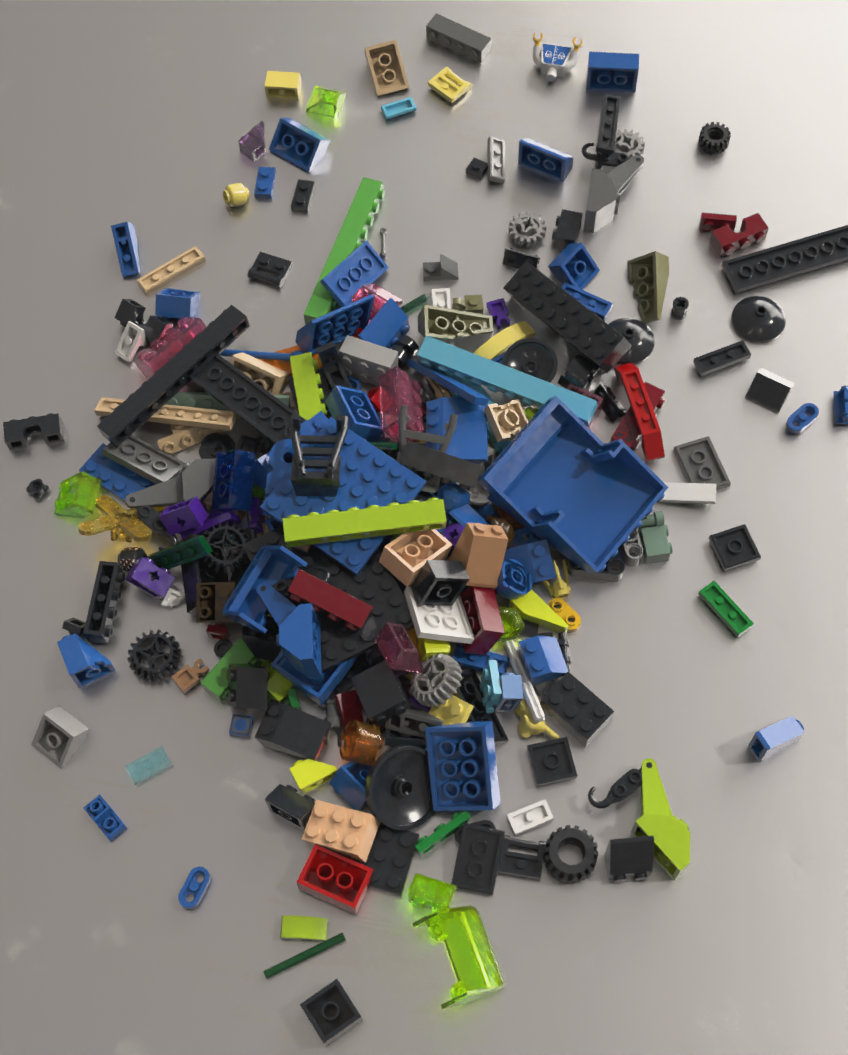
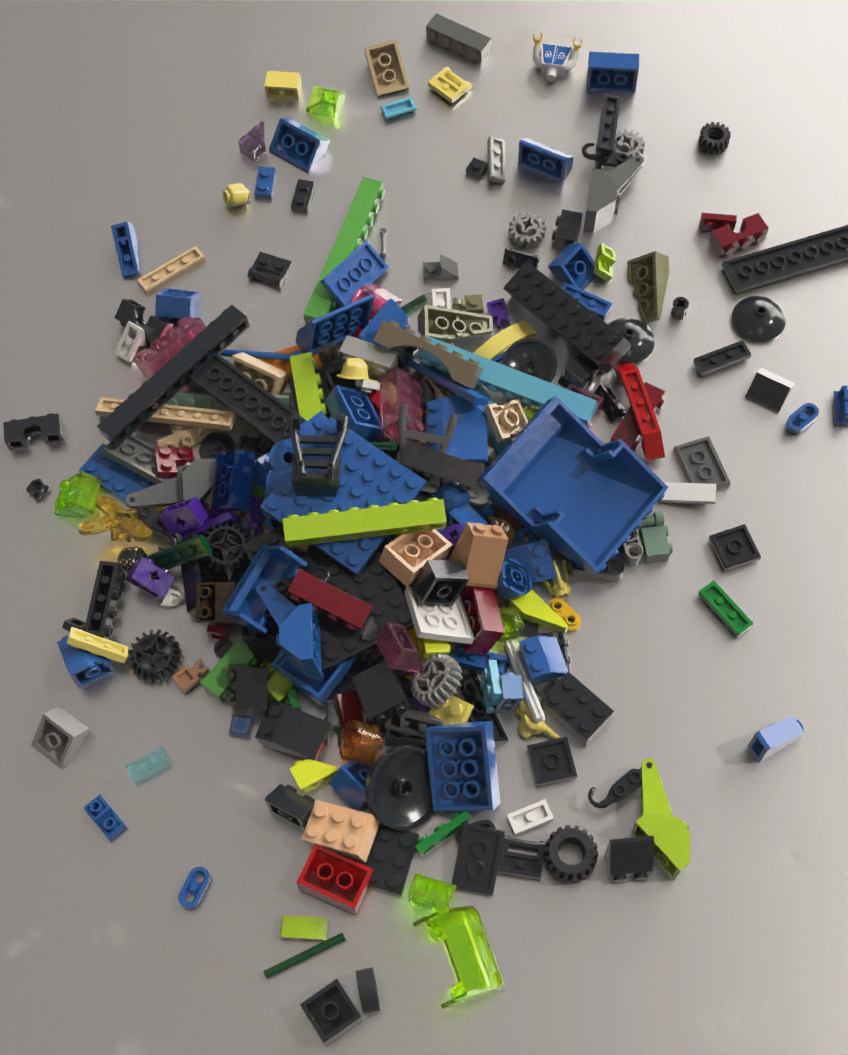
none -> light yellow plate [67,627,128,663]
none -> dark red plate [154,447,194,478]
none -> light yellow piece [337,358,378,382]
none -> white plate [355,379,380,393]
none -> black tyre [356,967,380,1014]
none -> dark tan arch [373,320,483,389]
none -> lime slope [594,243,616,282]

